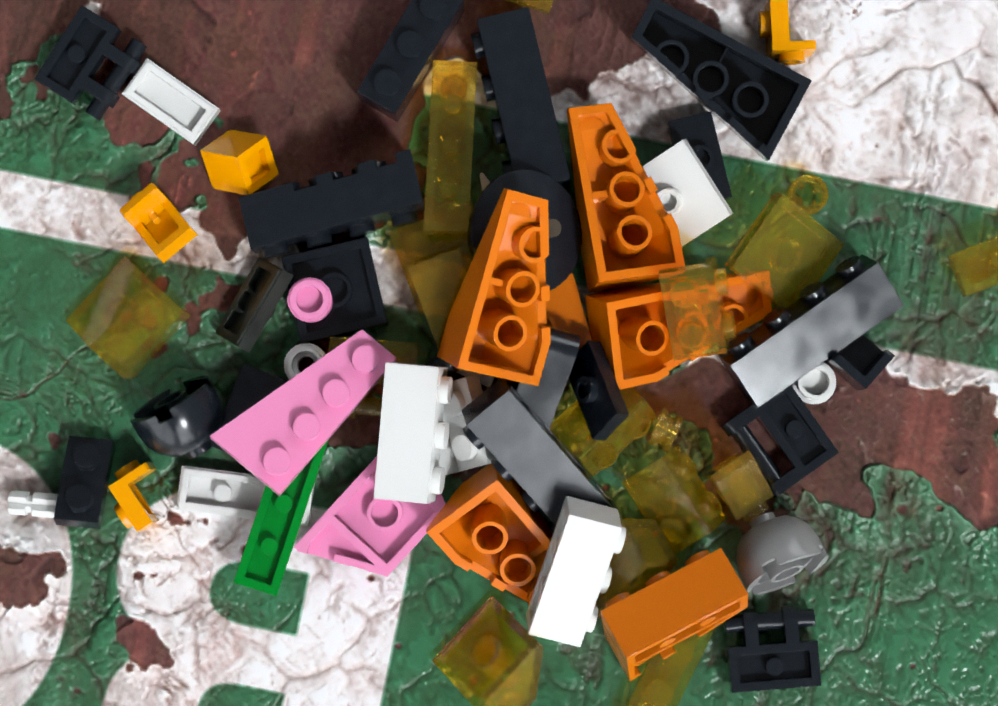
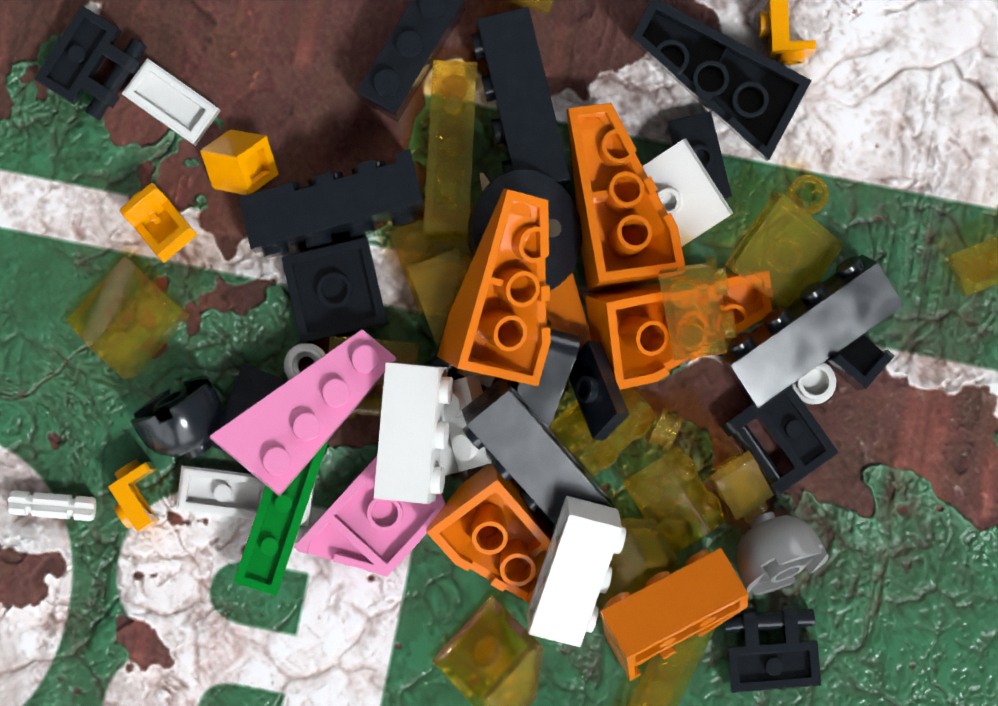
black plate [53,436,115,529] -> none
pearl dark grey plate [215,257,293,353] -> none
bright pink tile [287,277,333,323] -> none

